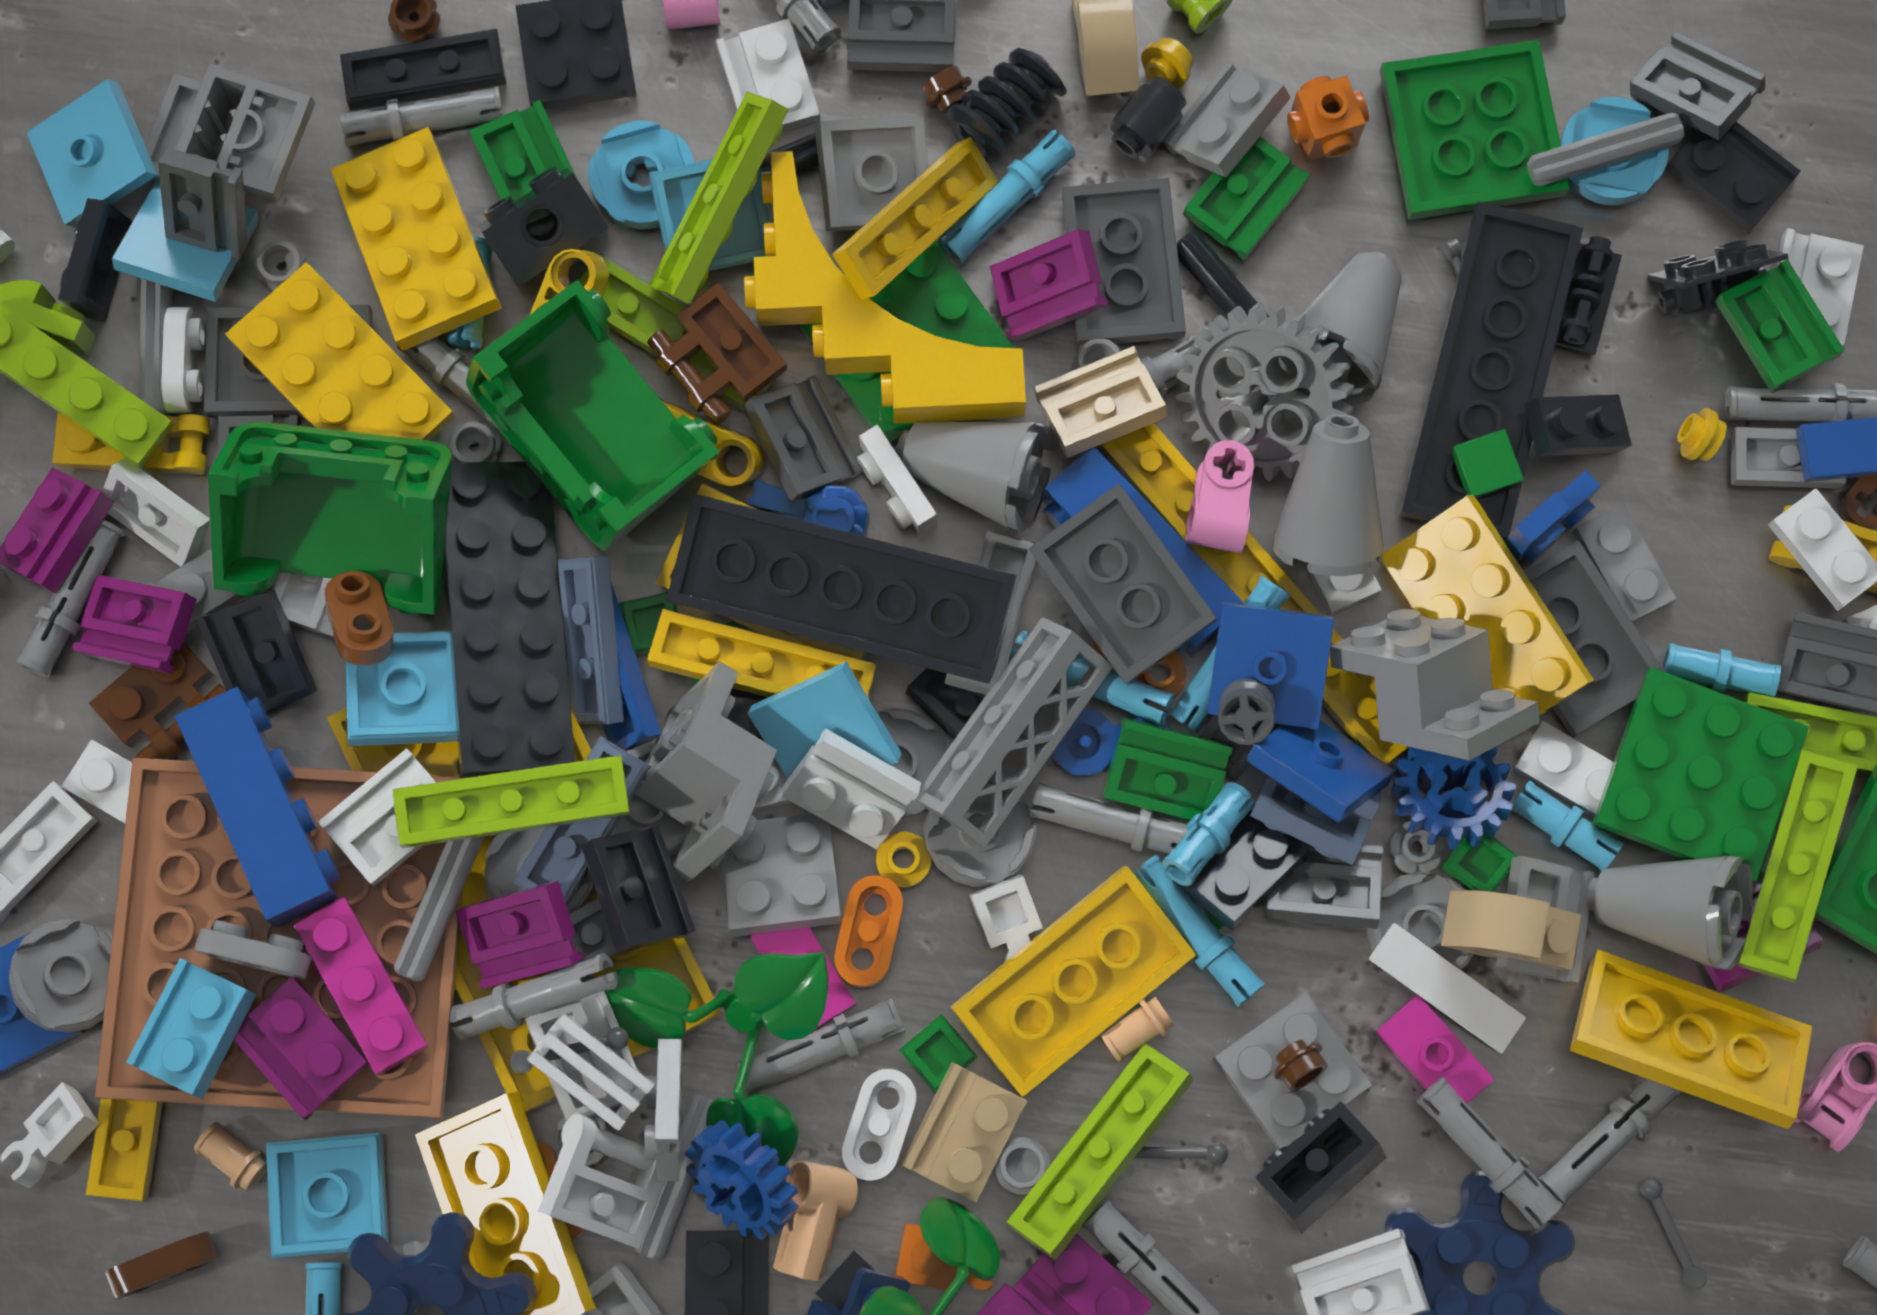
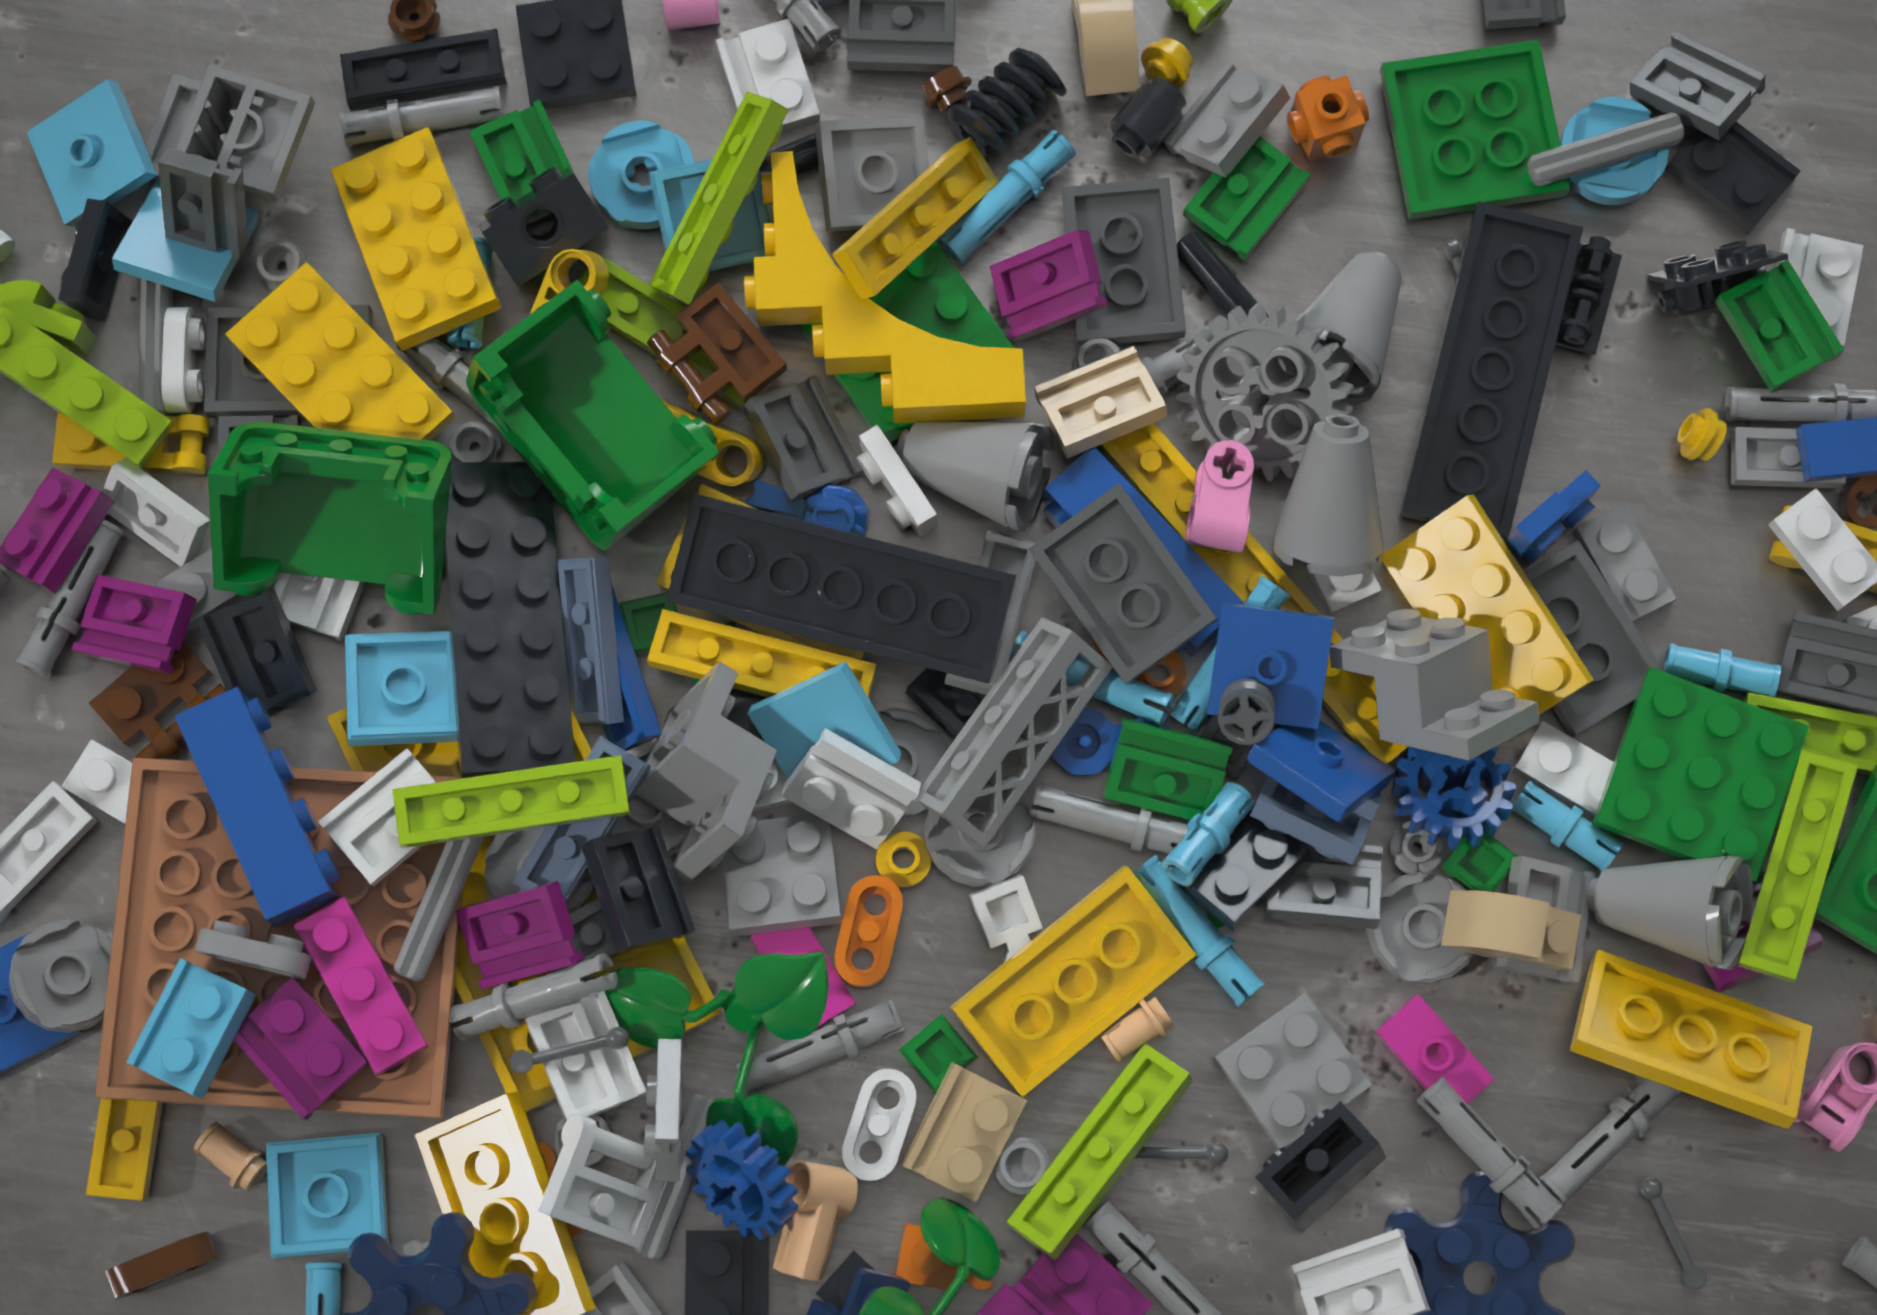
white plate [0,1082,99,1188] -> none
dark orange plate [325,571,394,666] -> none
white tile [527,1013,654,1131] -> none
reddish brown plate [1273,1040,1328,1091] -> none
white sticker [1369,923,1526,1054] -> none
green tile [1450,429,1524,498] -> none
black plate [1524,394,1632,456] -> none

